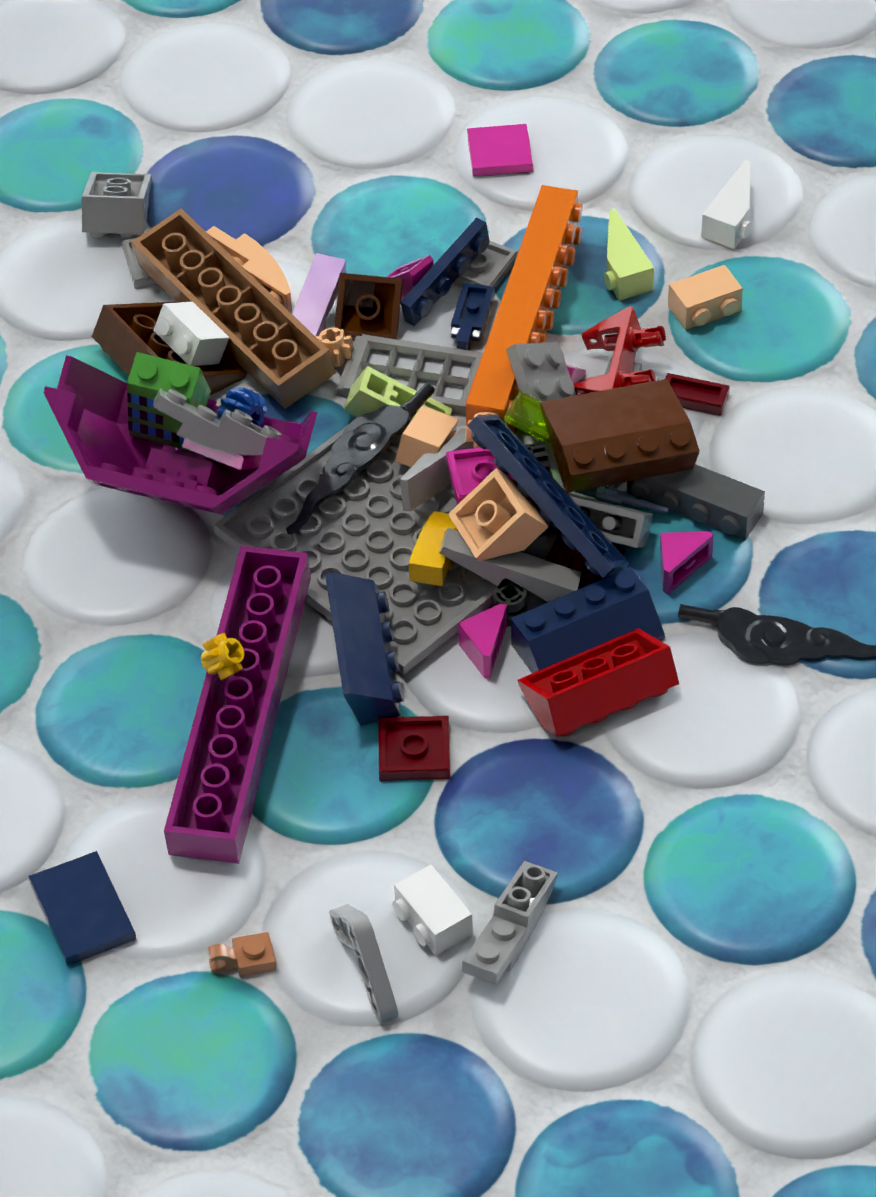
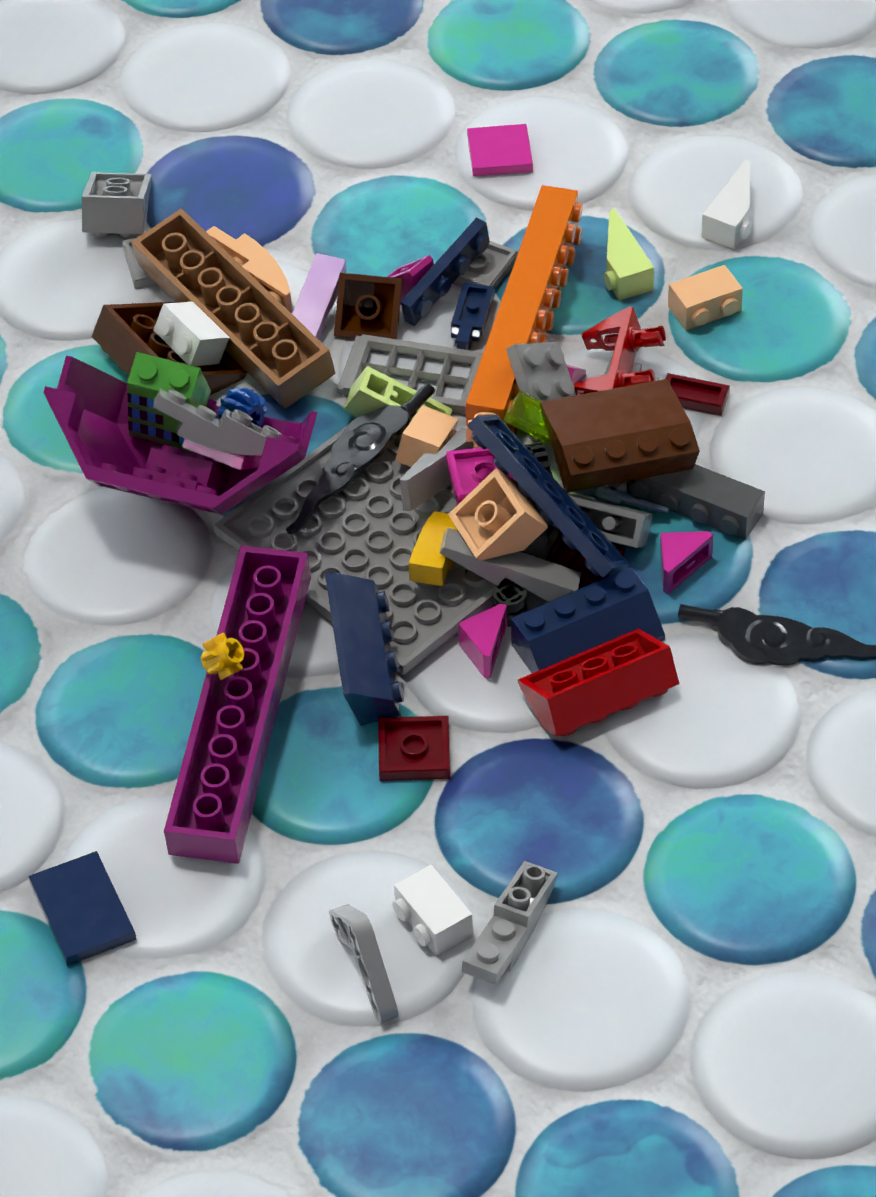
nougat plate [208,932,276,977] -> none
light nougat gear [316,327,354,367] -> none

